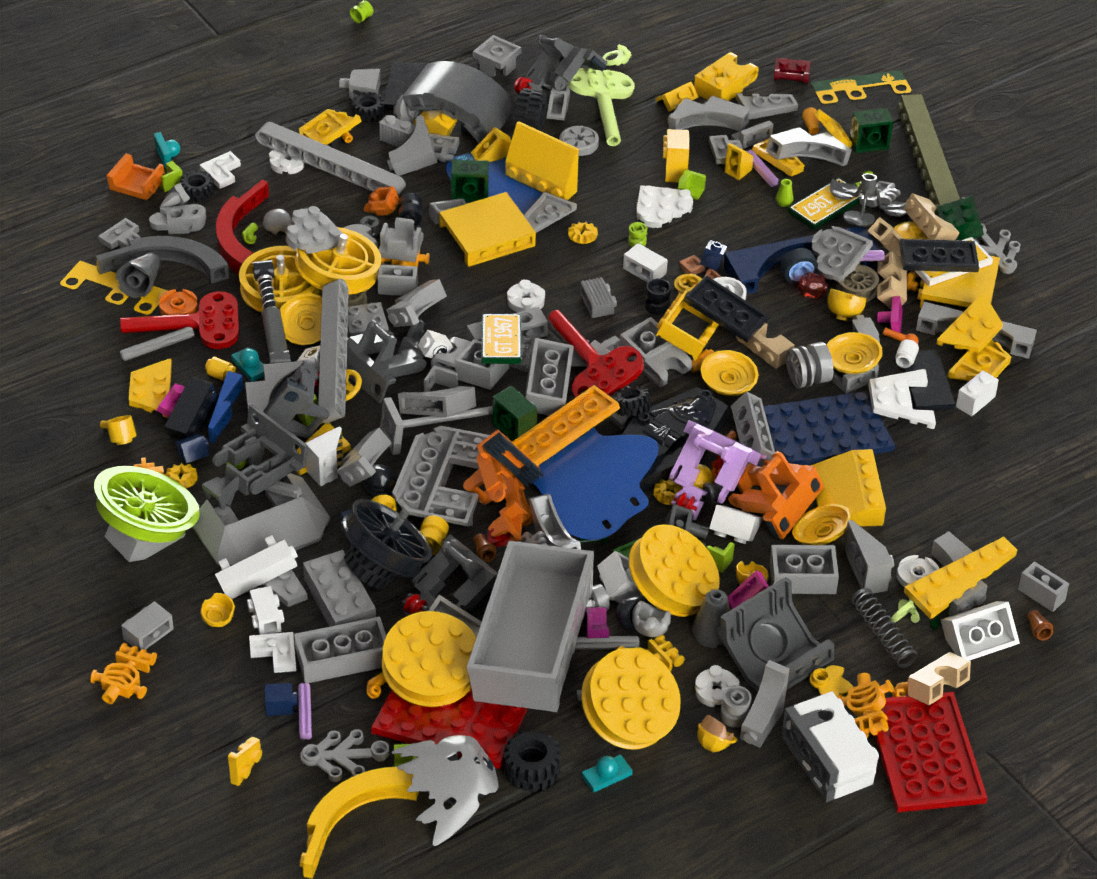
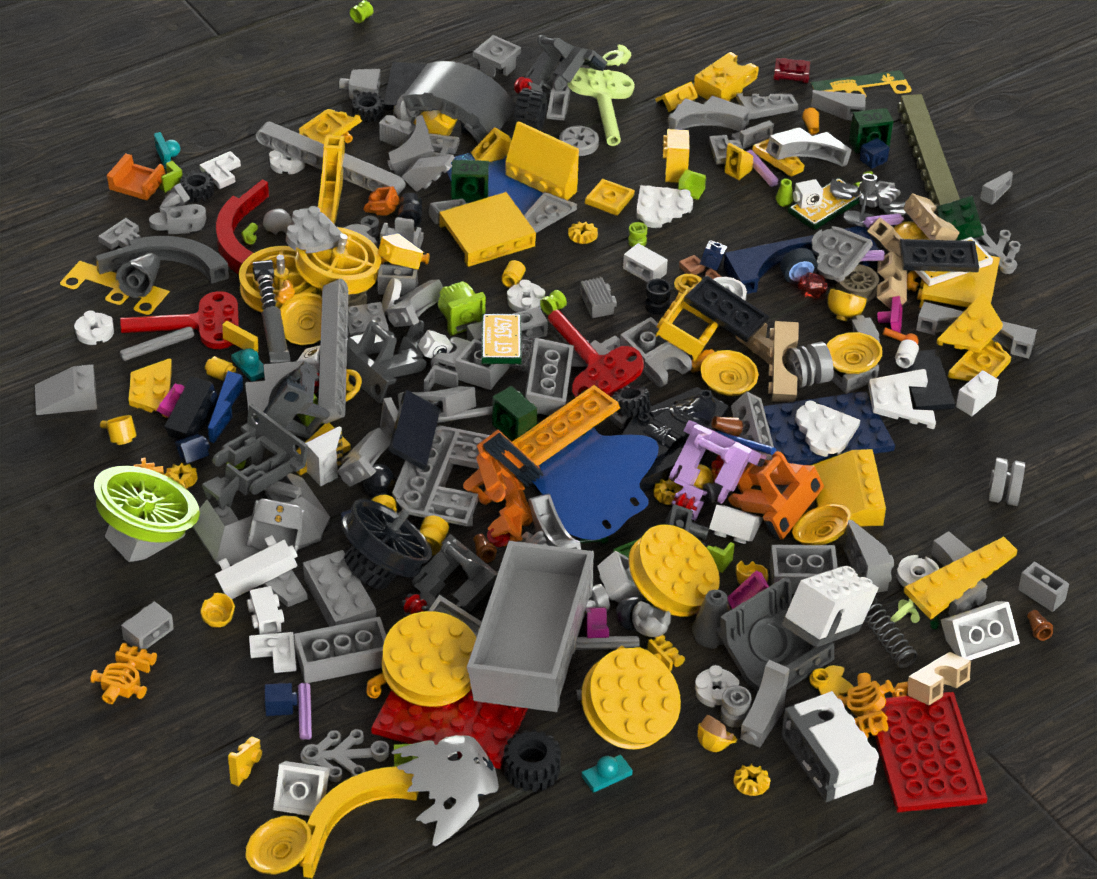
orange plate [159,289,198,315] -> none
yellow wing [814,109,853,148] -> none
none -> light grey slope [35,365,97,415]
none -> white plate [74,311,114,345]
none -> yellow tile [222,321,258,352]
none -> light grey piece [246,499,304,553]
none -> yellow hat [246,816,311,874]
none -> white slope [273,761,330,816]
none -> light orange arm [276,280,295,304]
none -> yellow arch [318,135,345,225]
none -> yellow slope [377,234,423,269]
none -> white tile [382,278,402,316]
none -> black tile [388,390,441,470]
none -> light grey slope [402,155,455,192]
none -> lime piece [438,281,486,336]
none -> yellow brick [502,260,526,288]
none -> lime wheel [540,290,567,315]
none -> yellow tile [585,179,634,215]
none -> dark orange cone [711,416,743,436]
none -> blue bar [715,431,777,455]
none -> yellow gear [733,763,770,796]
none -> tan arch [768,321,799,402]
none -> white piece [782,566,878,648]
none -> white brick [793,179,823,209]
none -> white plate [795,401,860,457]
none -> light grey slope [811,90,866,120]
none -> dark blue brick [860,138,889,169]
none -> lavender axle [863,213,904,228]
none -> light grey slope [980,171,1013,205]
none -> light grey wheel [988,457,1026,506]

